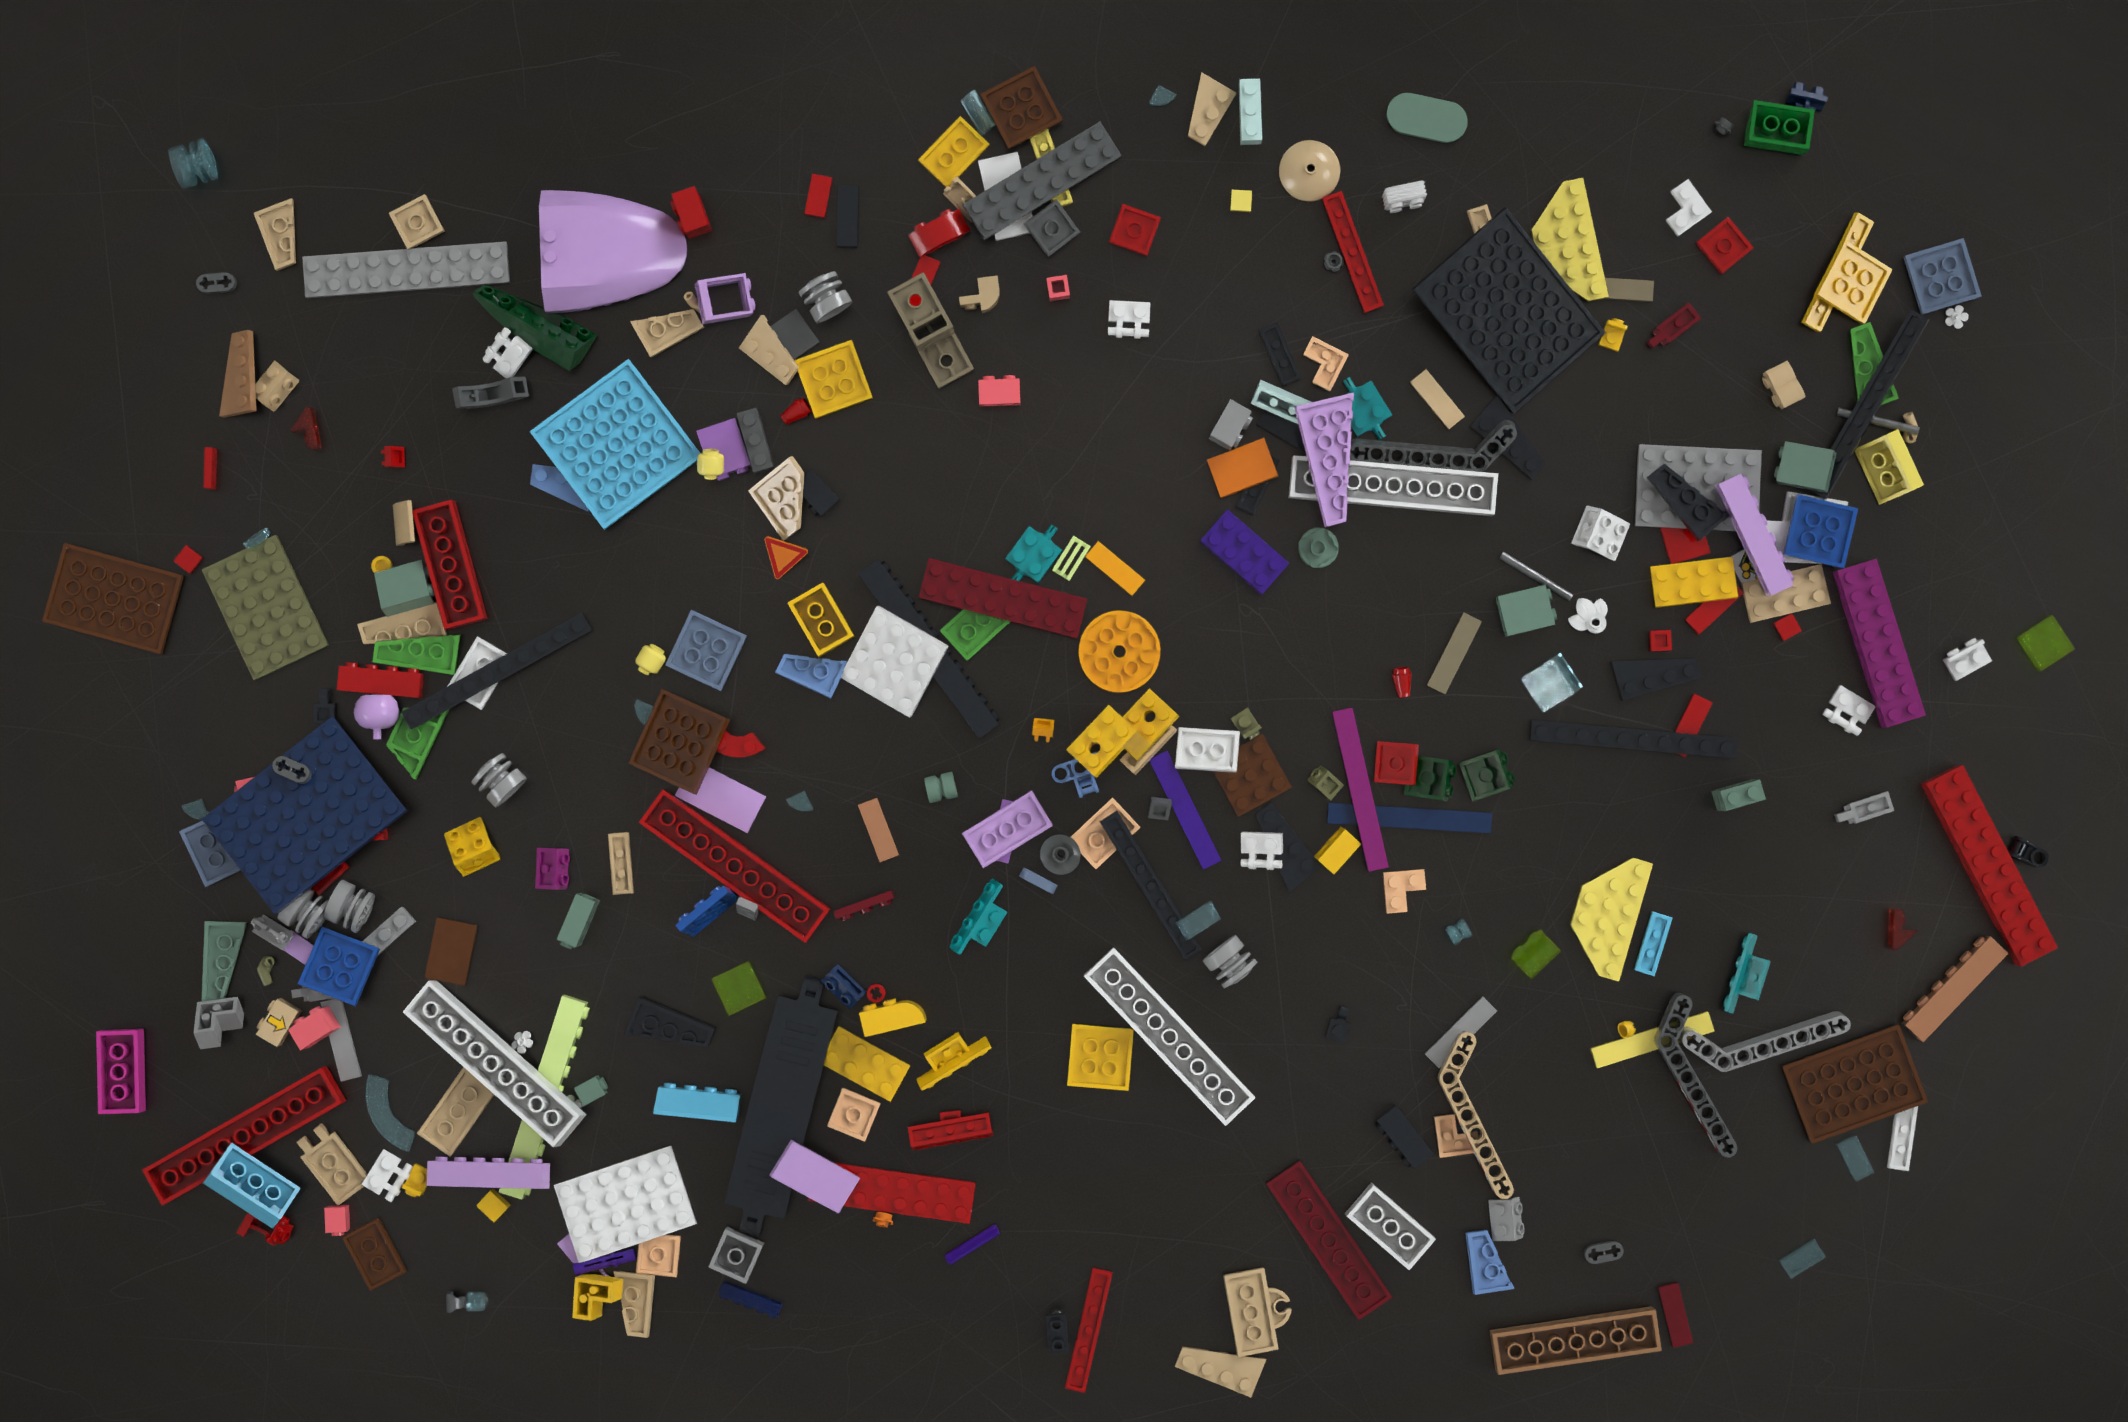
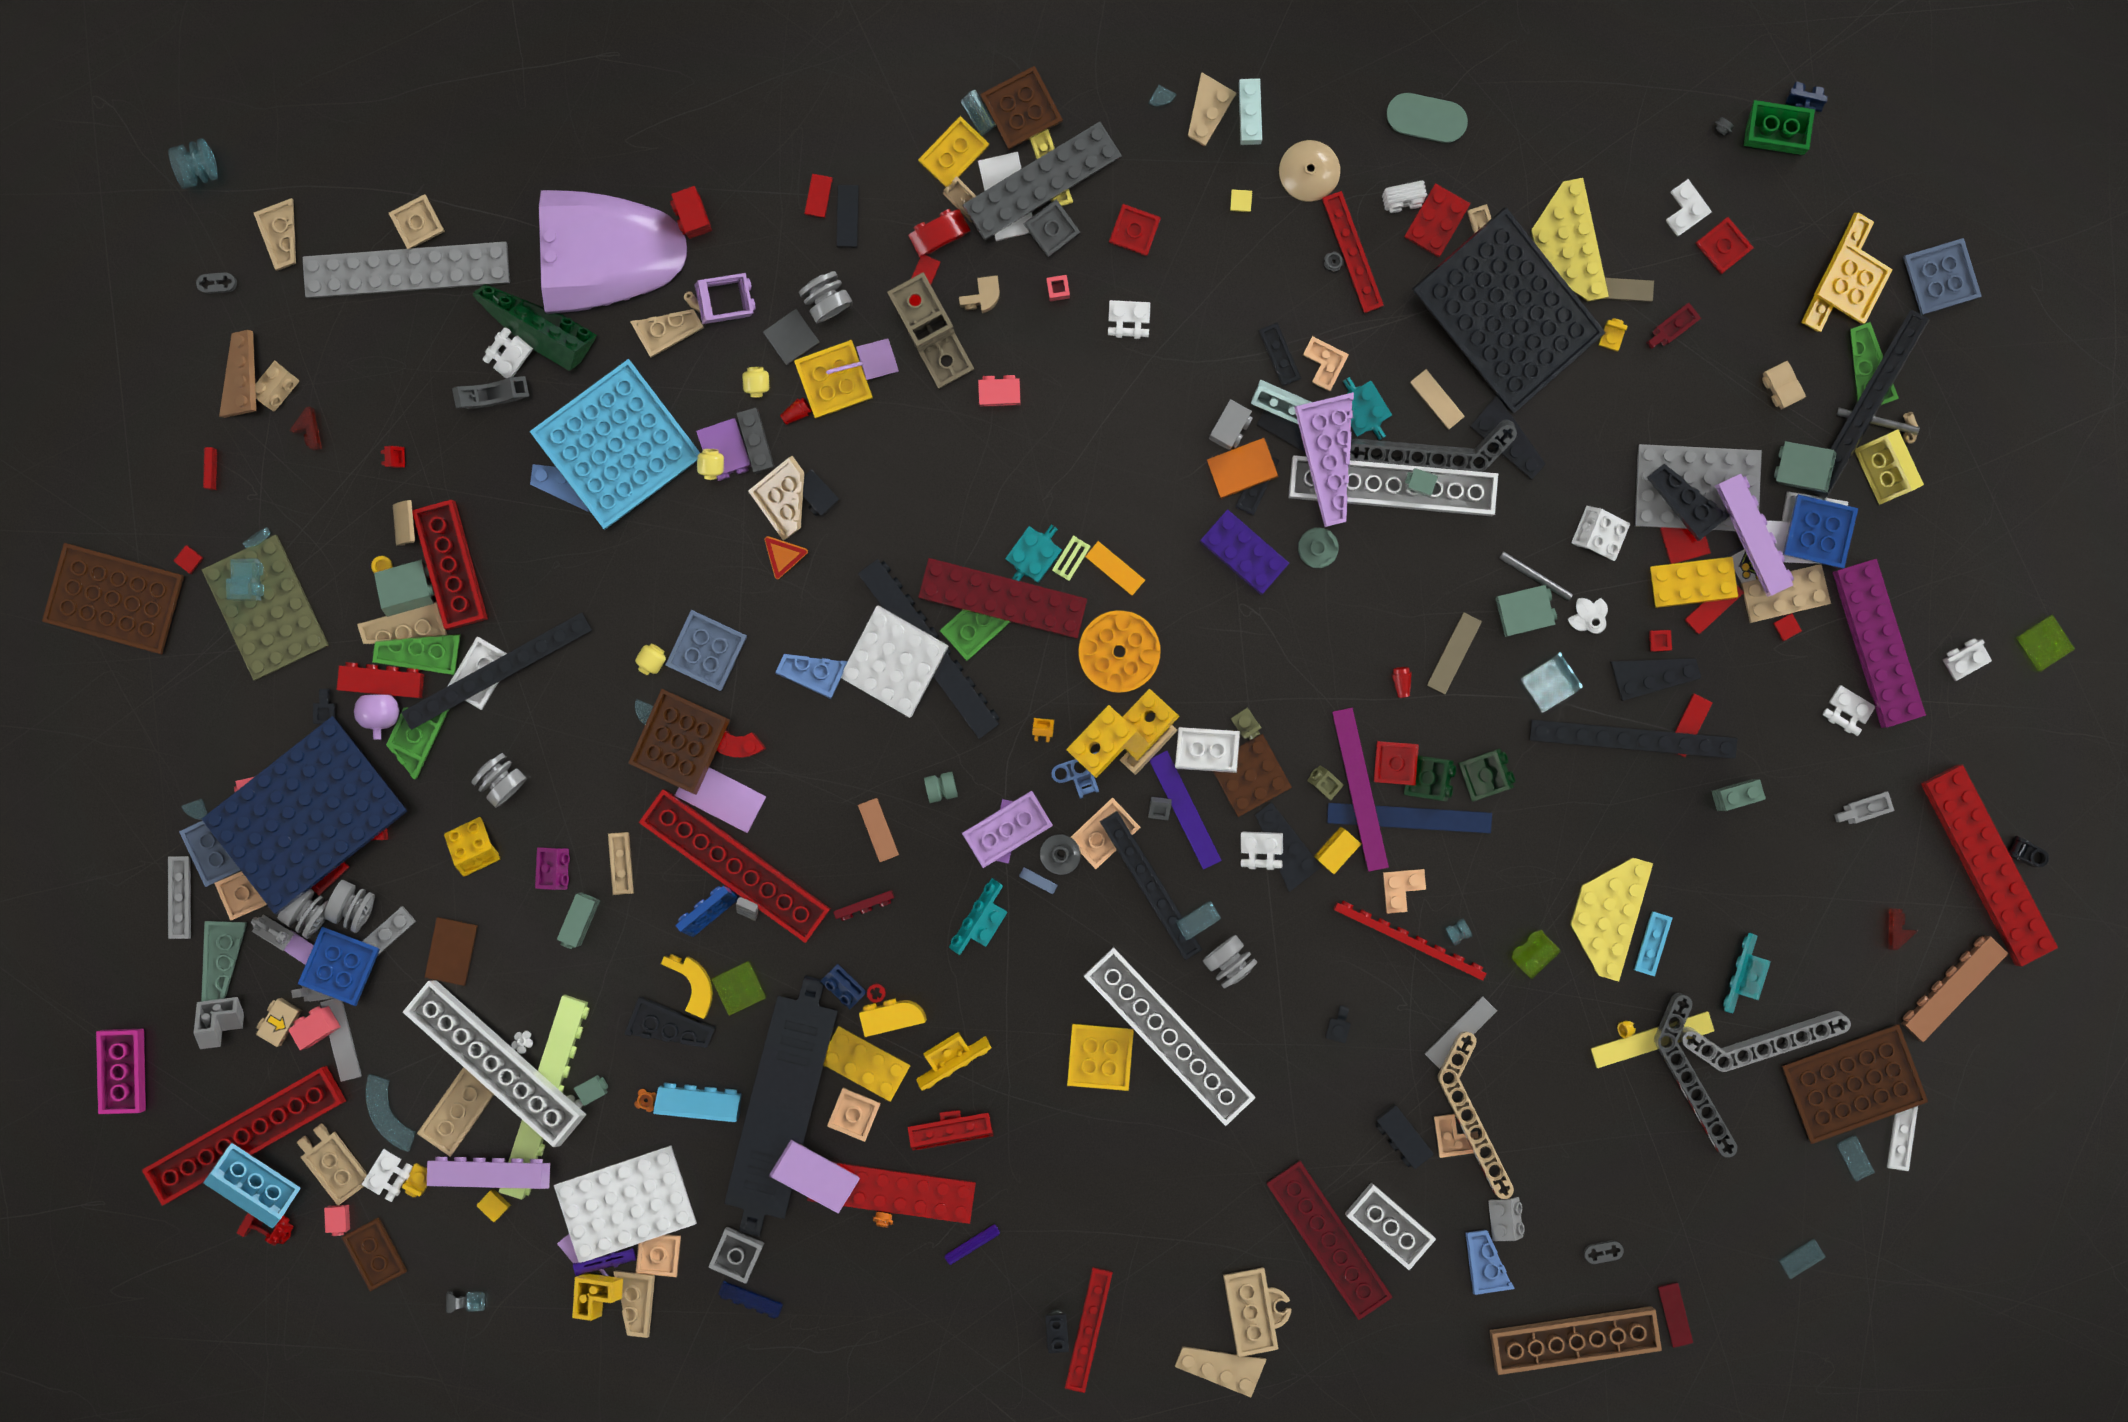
olive arm [257,956,275,986] -> none
dark grey beam [272,756,312,784] -> none
tan wing [739,315,799,385] -> none
clear light blue tile [786,791,813,811] -> none
yellow brick [788,582,855,657] -> none
white plant [1945,305,1968,329] -> none
none -> light grey plate [168,856,191,939]
none -> light nougat plate [215,871,267,921]
none -> clear light blue brick [226,559,264,602]
none -> orange plate [634,1089,657,1112]
none -> yellow arch [661,954,713,1019]
none -> light yellow head [742,367,770,397]
none -> lavender piece [826,339,899,380]
none -> red plate [1333,900,1487,980]
none -> red plate [1404,183,1470,257]
none -> sand green brick [1404,468,1438,497]

